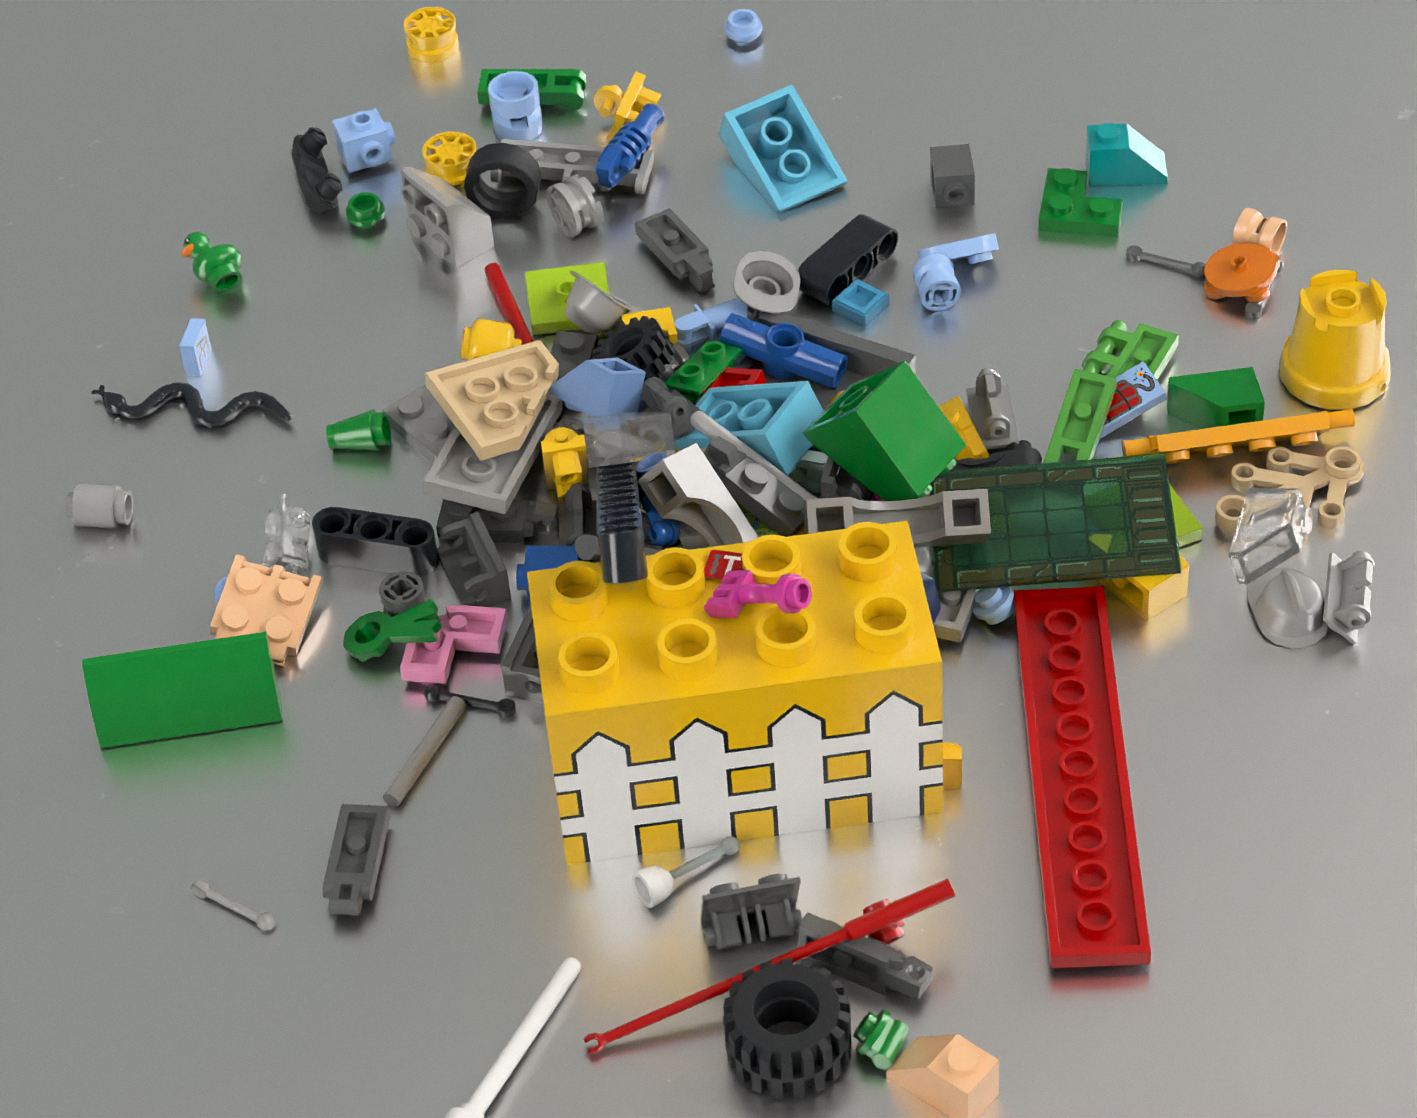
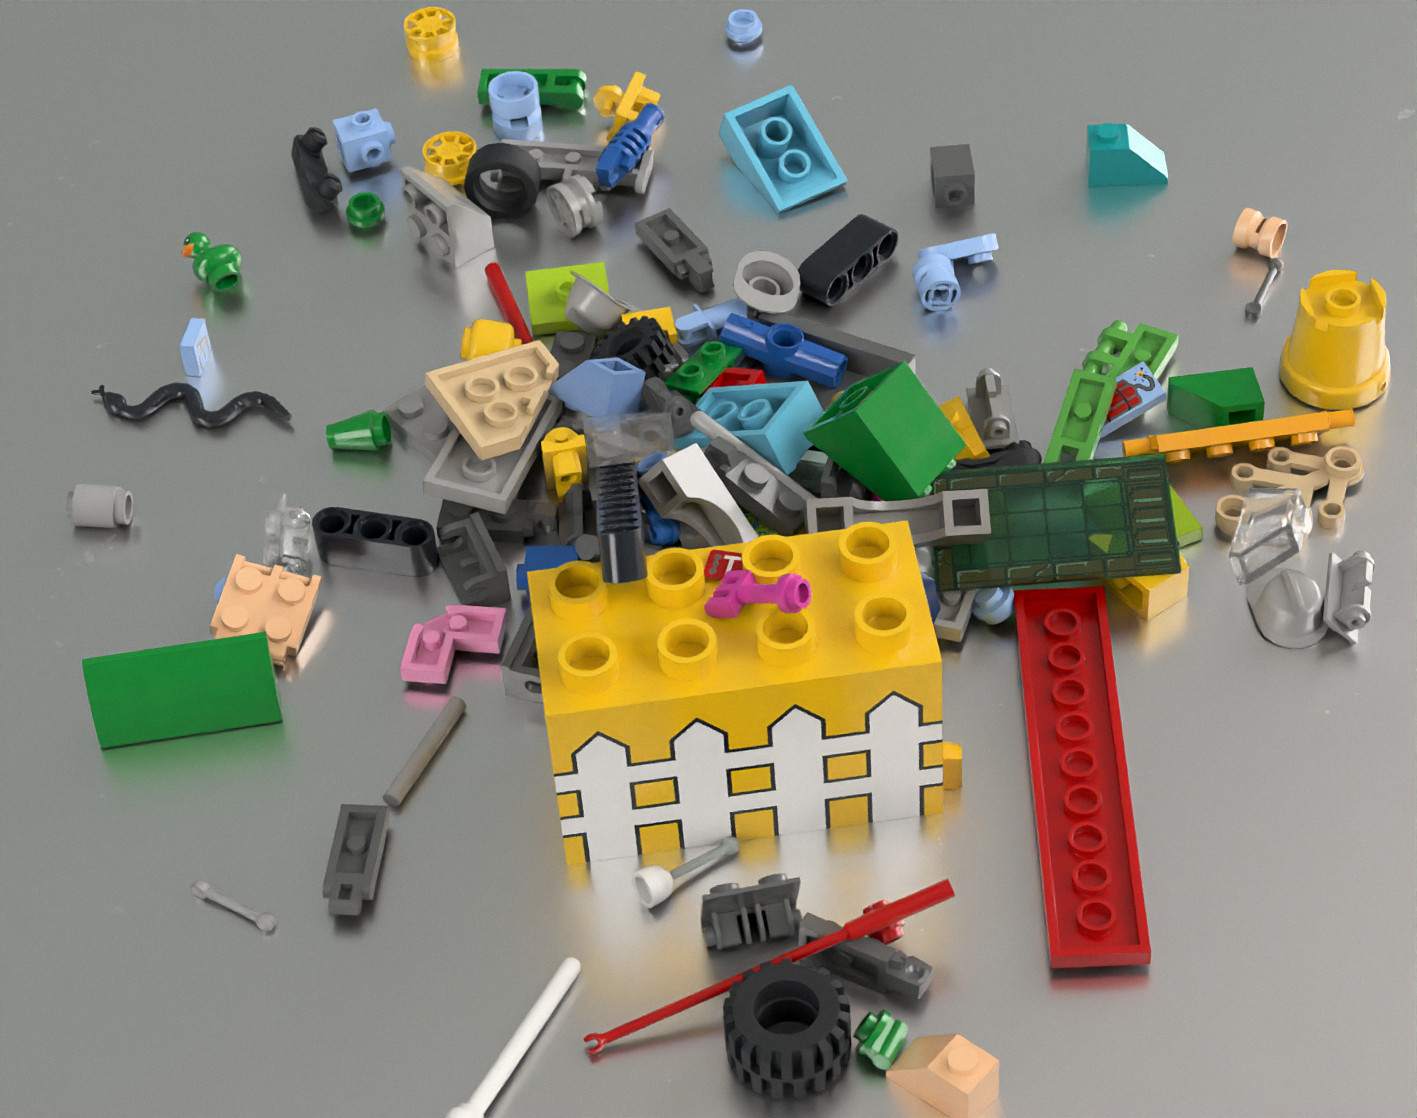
green piece [343,599,443,662] -> none
dark grey wheel [379,571,425,617] -> none
black hinge [424,685,516,718] -> none
dark azure tile [832,279,889,327] -> none
green plate [1038,168,1123,237] -> none
dark grey hinge [1126,245,1206,278] -> none
orange piece [1204,242,1280,302] -> none

